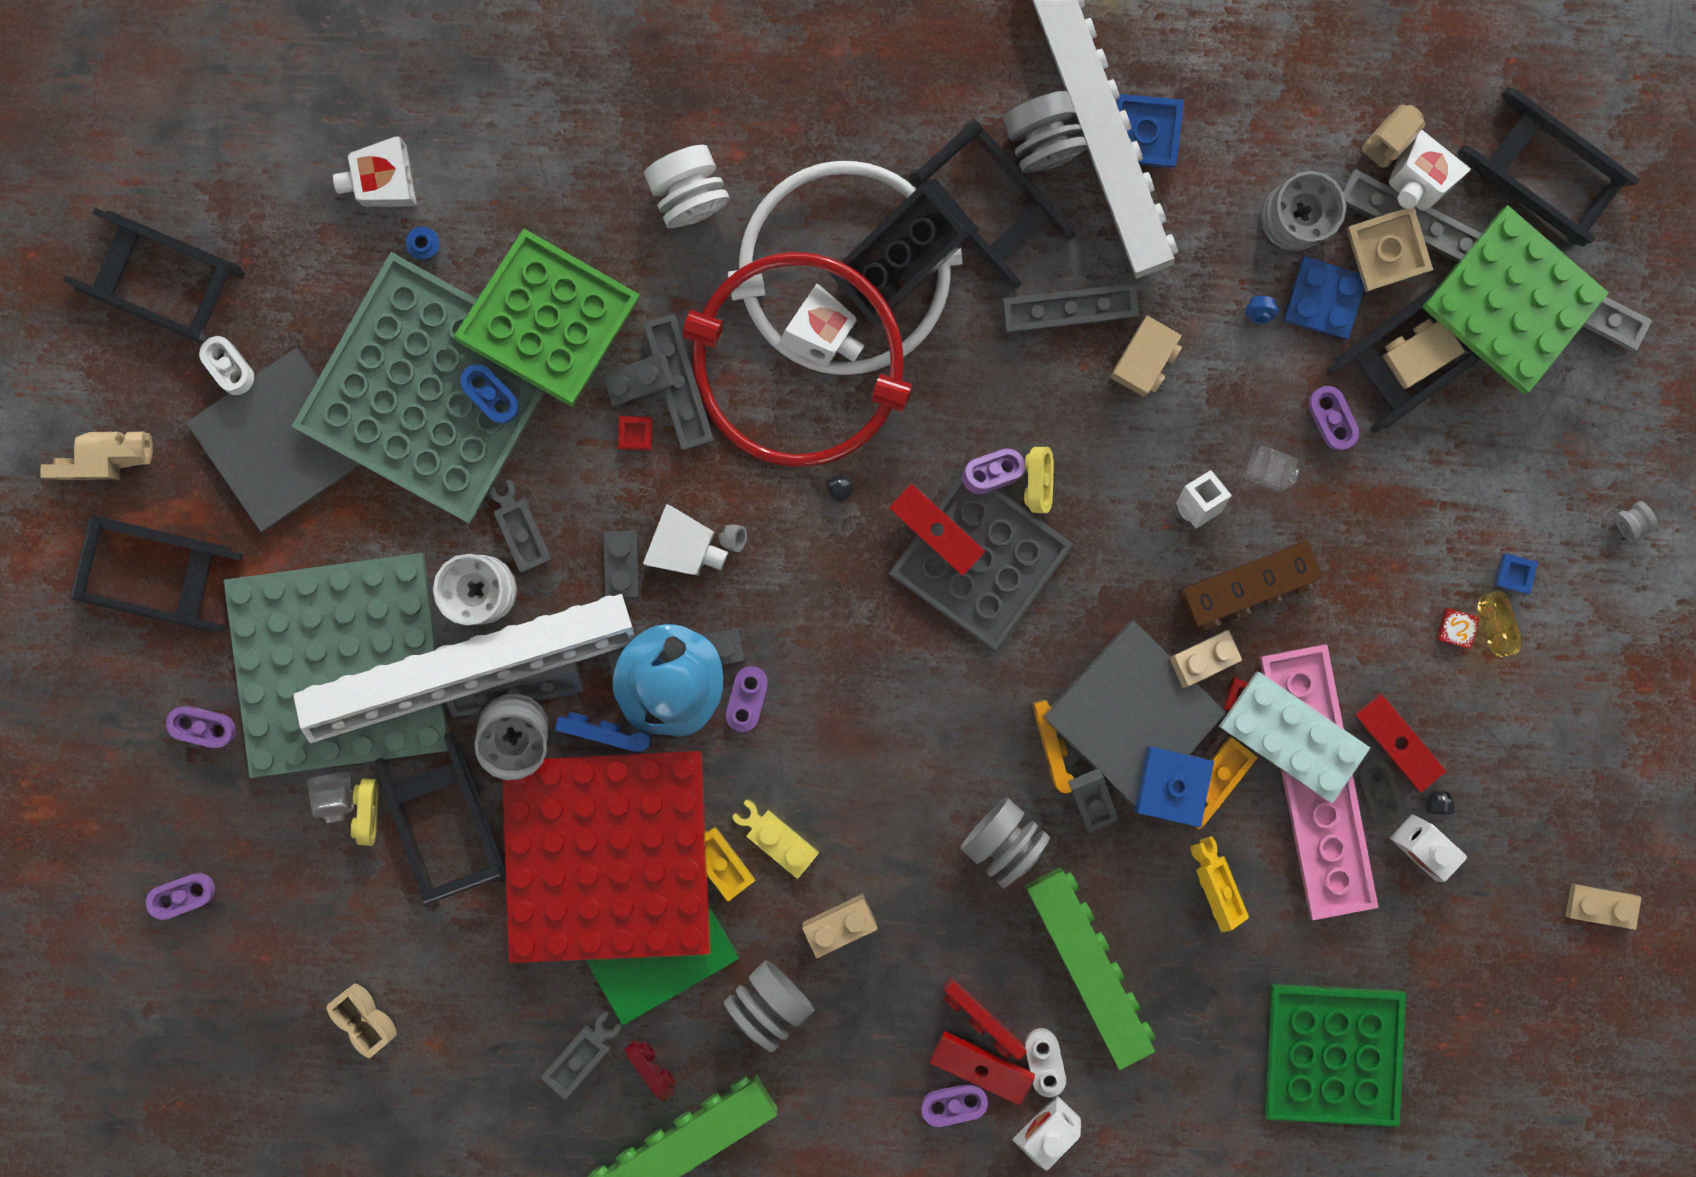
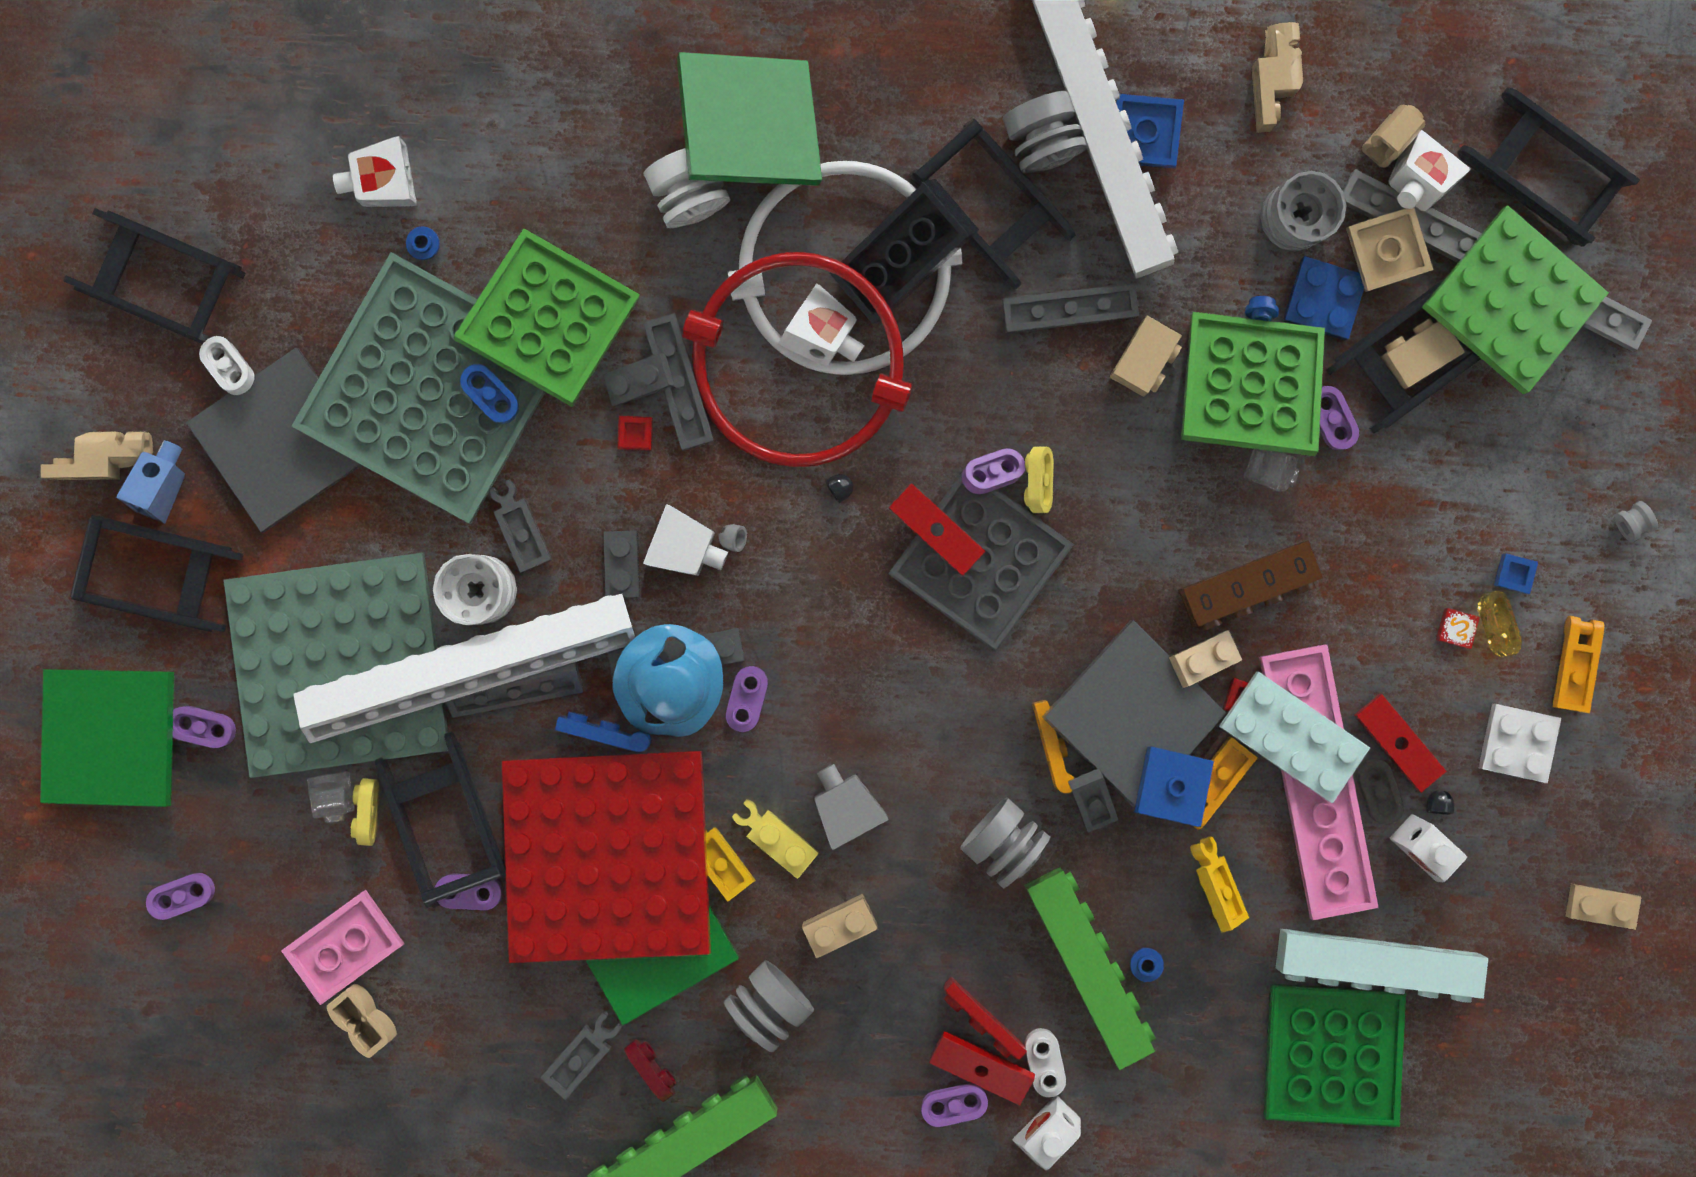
light grey wheel [475,694,548,780] -> none
white brick [1176,470,1232,529] -> none
none -> green tile [40,669,174,807]
none -> medium blue torso [116,440,185,524]
none -> bright pink plate [281,890,405,1005]
none -> medium lavender plate [435,873,503,910]
none -> tile [676,52,822,186]
none -> light grey torso [814,764,889,850]
none -> blue plate [1130,948,1164,982]
none -> bright green plate [1181,312,1325,456]
none -> tan plate [1251,22,1303,133]
none -> light aqua brick [1276,928,1488,1002]
none -> white plate [1478,703,1561,783]
none -> light orange plate [1552,615,1604,713]

